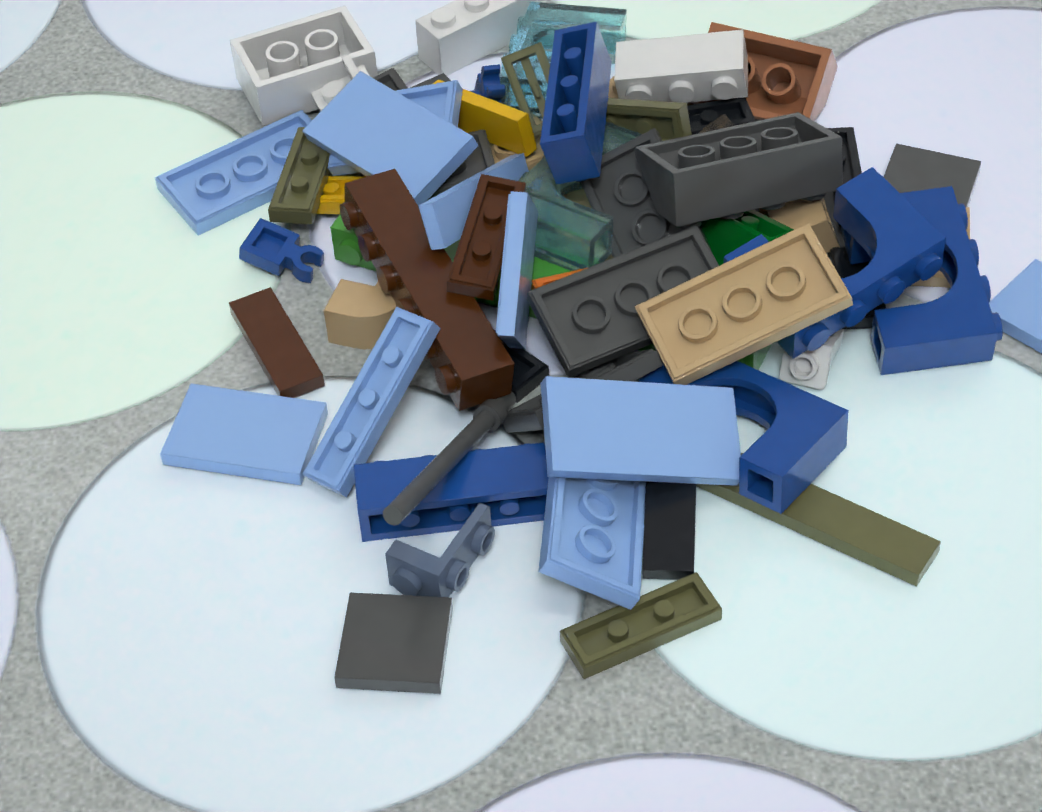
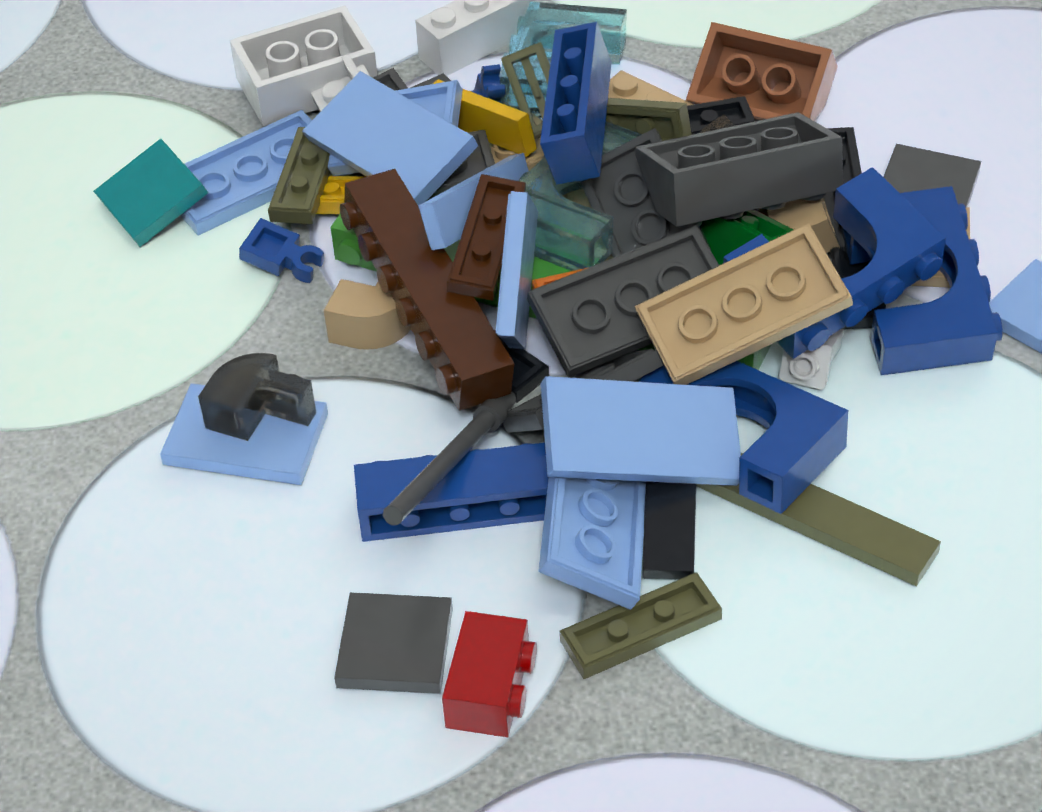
reddish brown tile [229,287,325,398] -> none
light blue tile [302,307,441,498] -> none
sand blue bracket [385,503,495,597] -> none
white brick [614,29,748,103] -> none
none -> teal tile [93,138,208,247]
none -> clear smoke brick [198,353,317,441]
none -> red brick [442,611,537,738]

